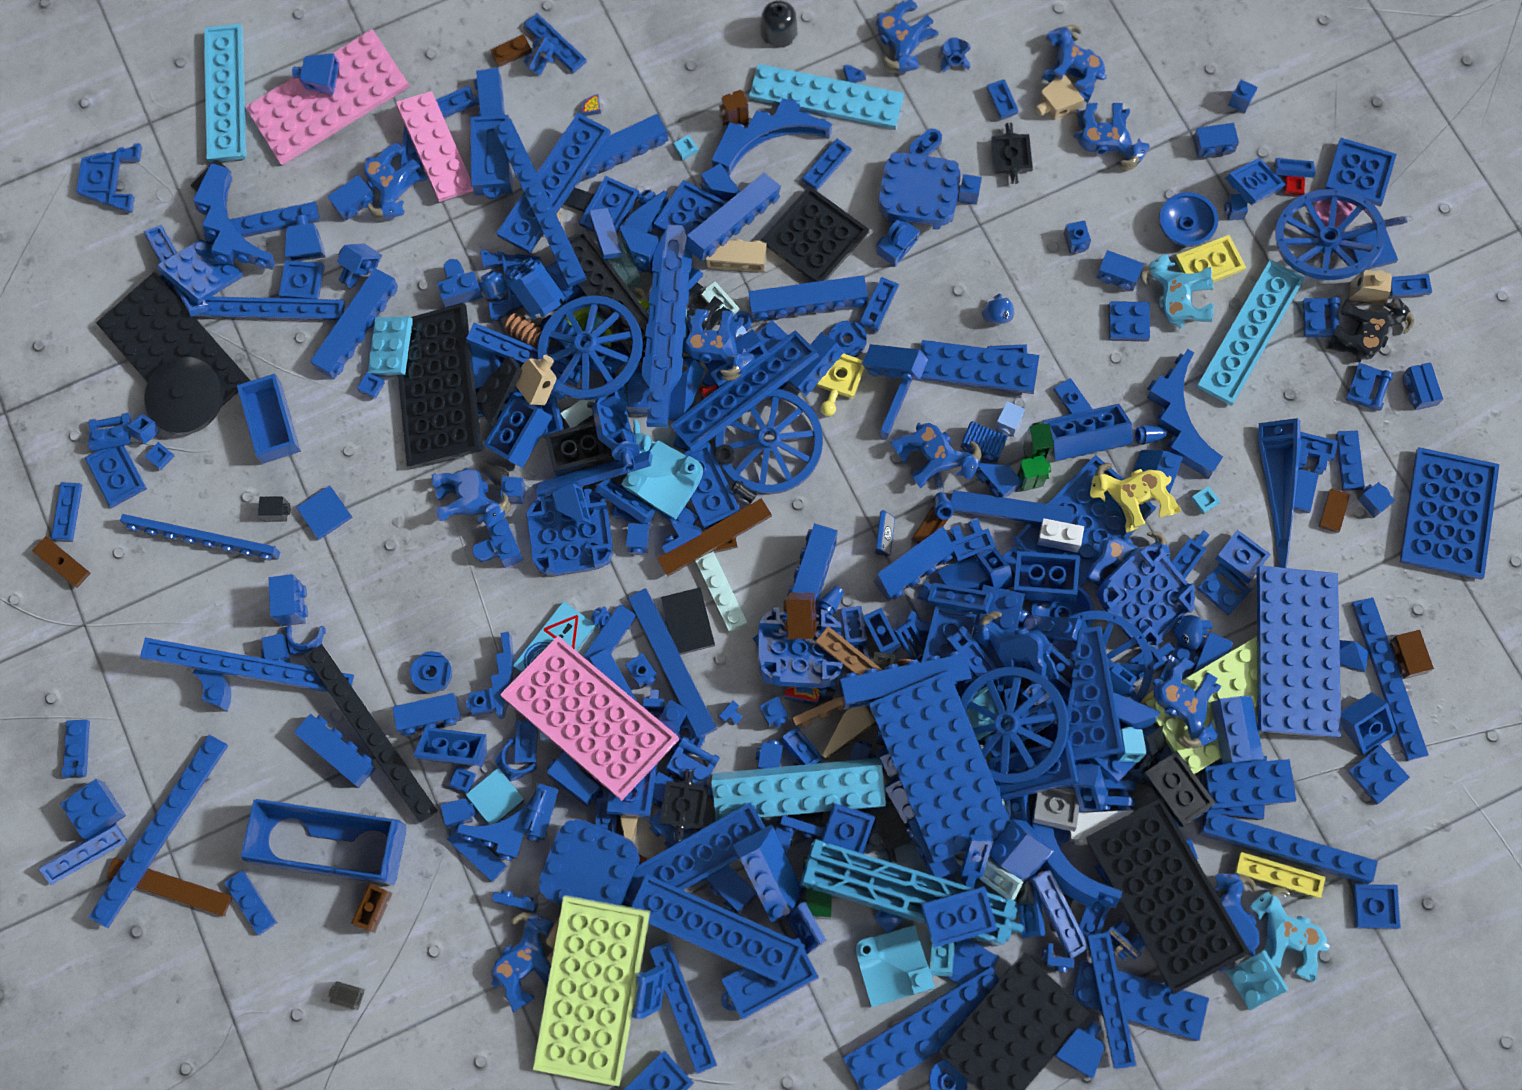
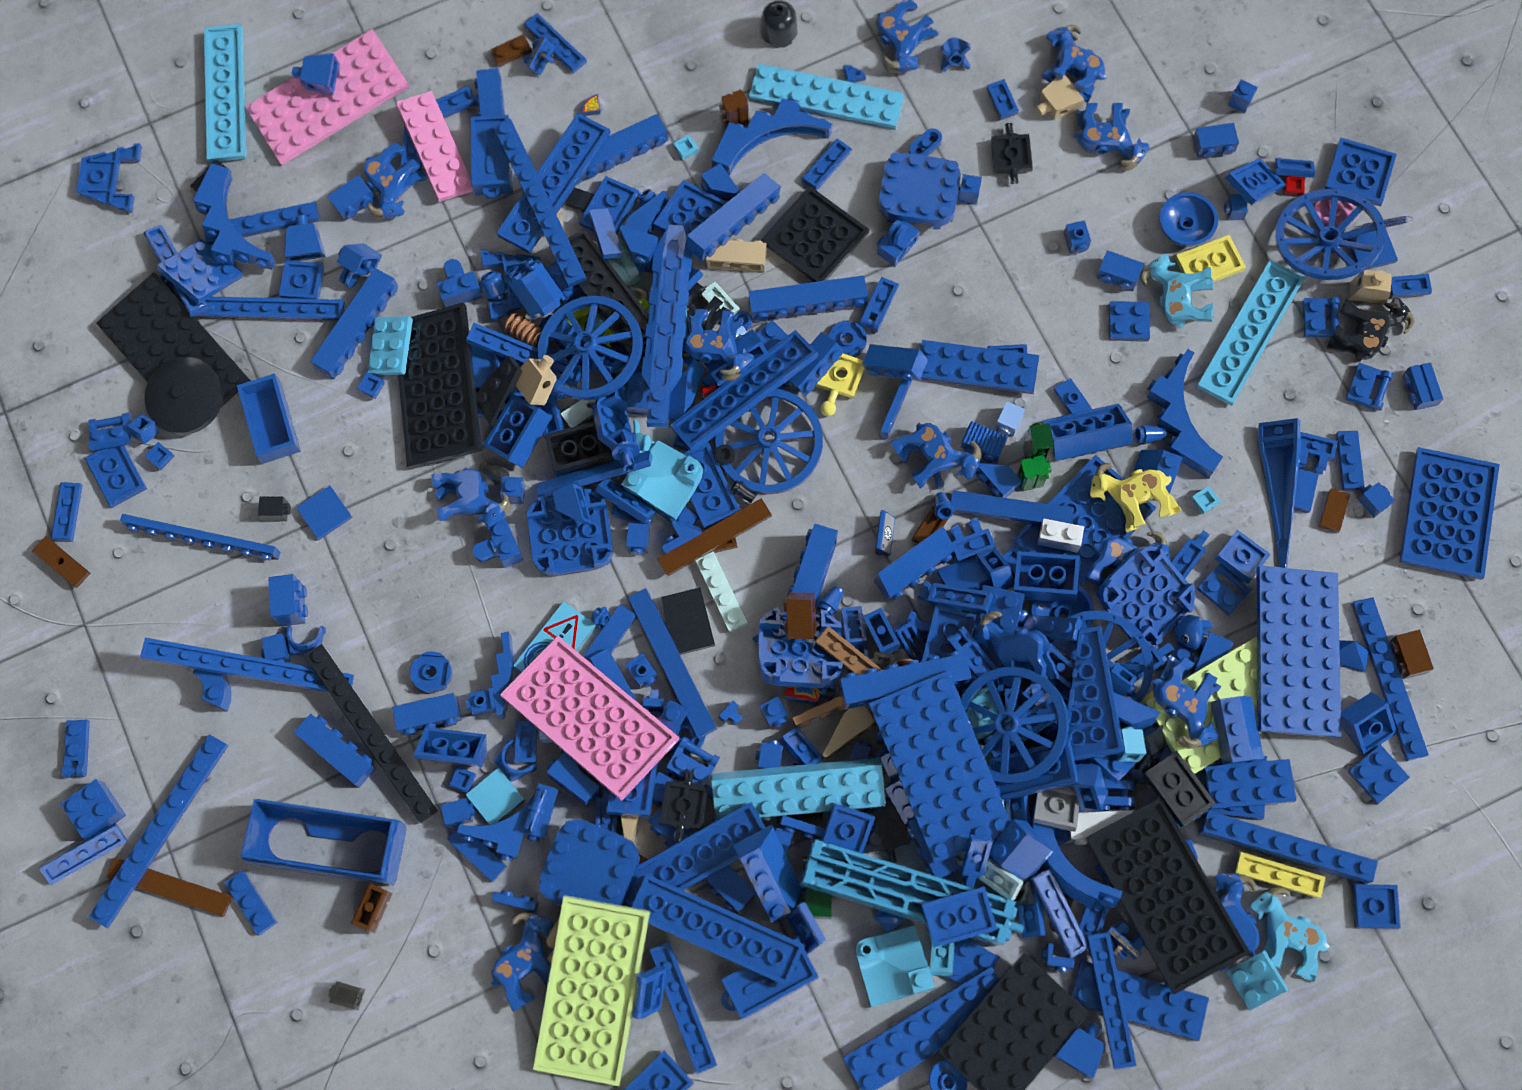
blue piece [982,293,1014,324] -> none

